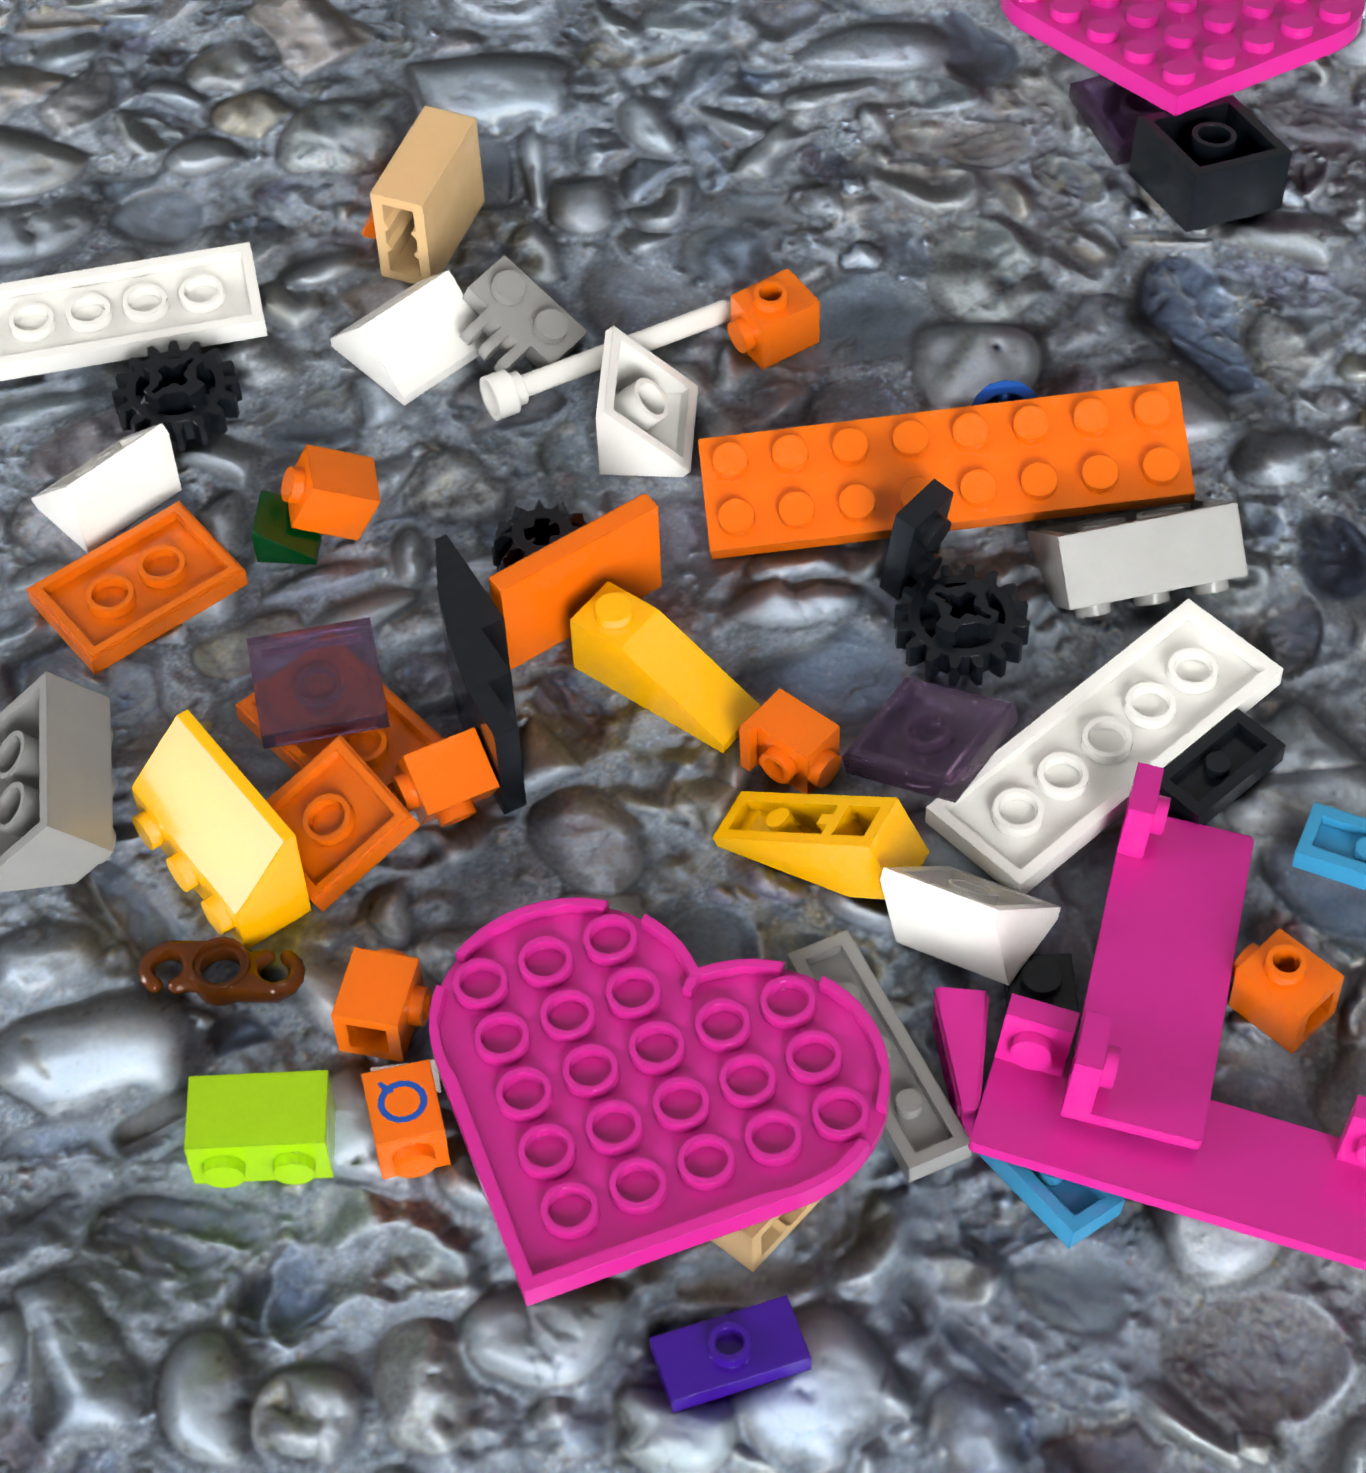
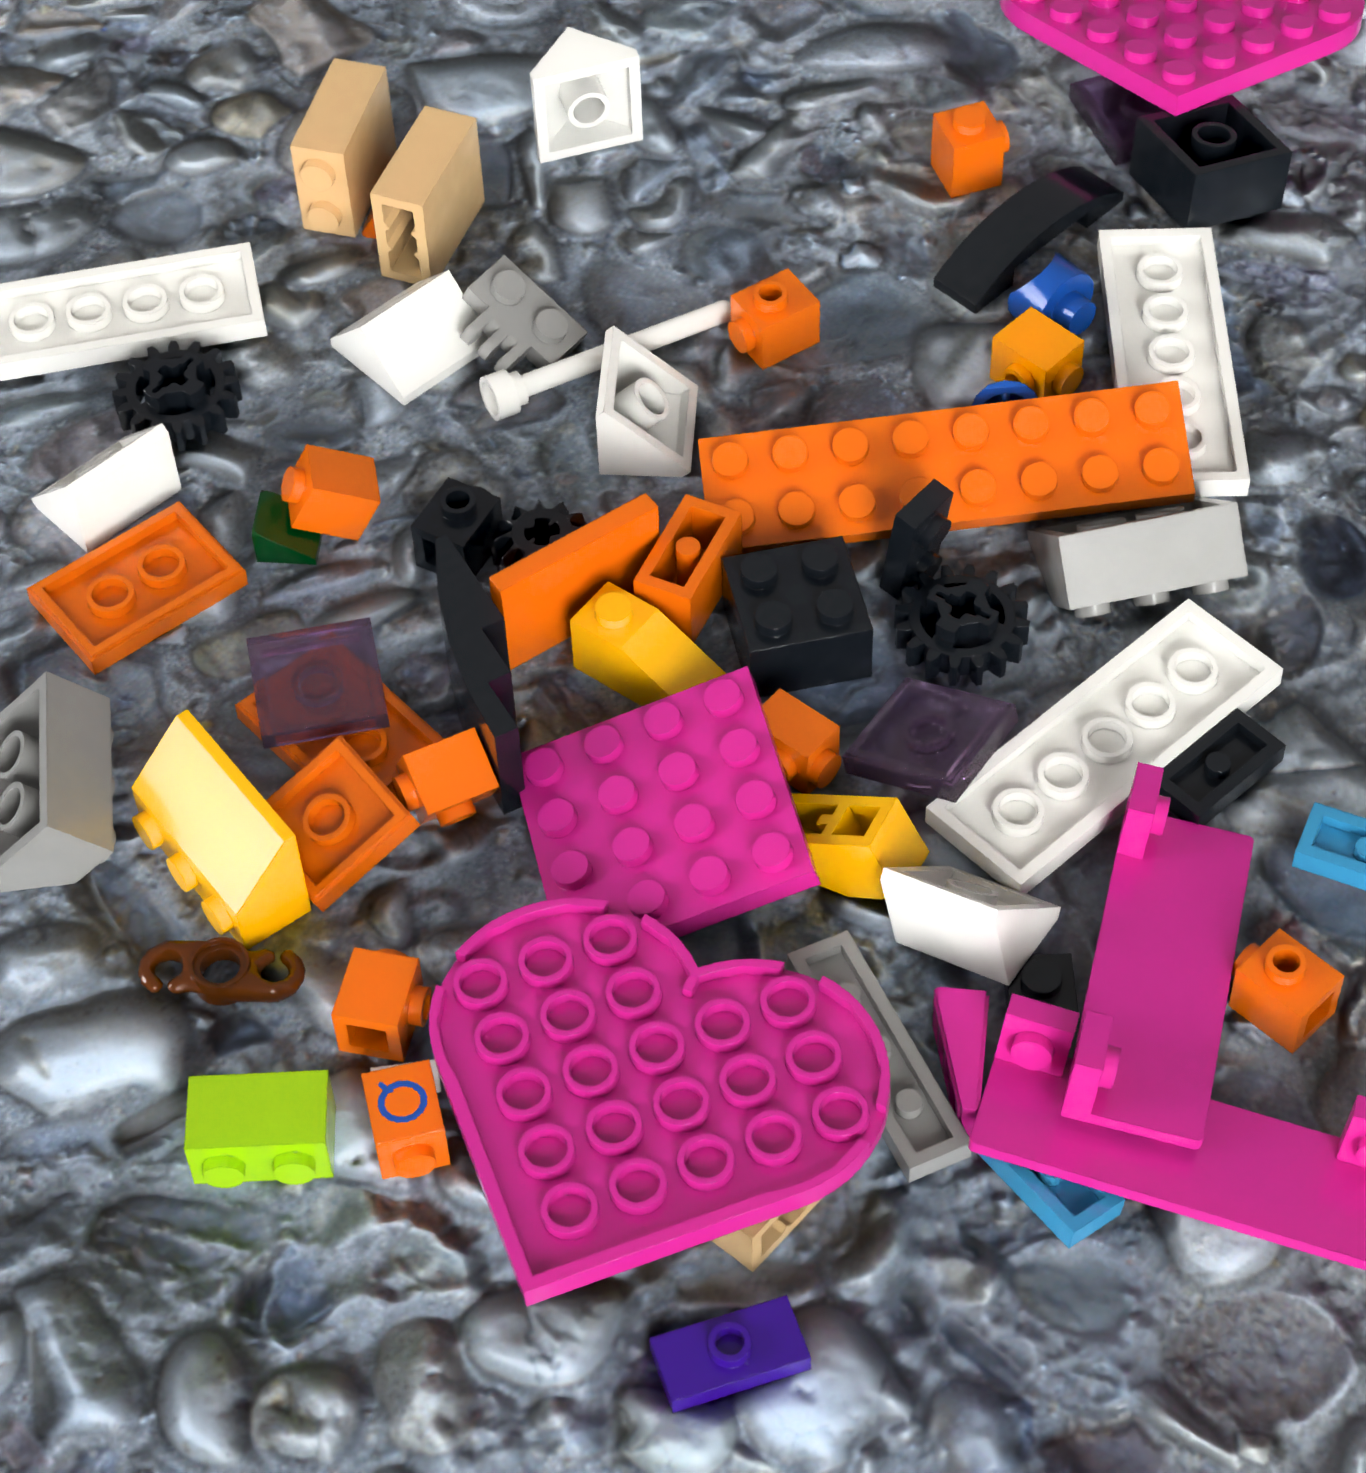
none -> tan brick [290,58,397,238]
none -> black brick [411,477,503,577]
none -> dark pink plate [519,666,821,938]
none -> white slope [530,27,643,164]
none -> orange brick [633,494,742,643]
none -> black brick [722,536,873,697]
none -> orange brick [930,101,1010,199]
none -> black slope [933,166,1124,314]
none -> light orange brick [990,307,1084,398]
none -> blue piece [1008,252,1096,336]
none -> white plate [1097,227,1250,497]

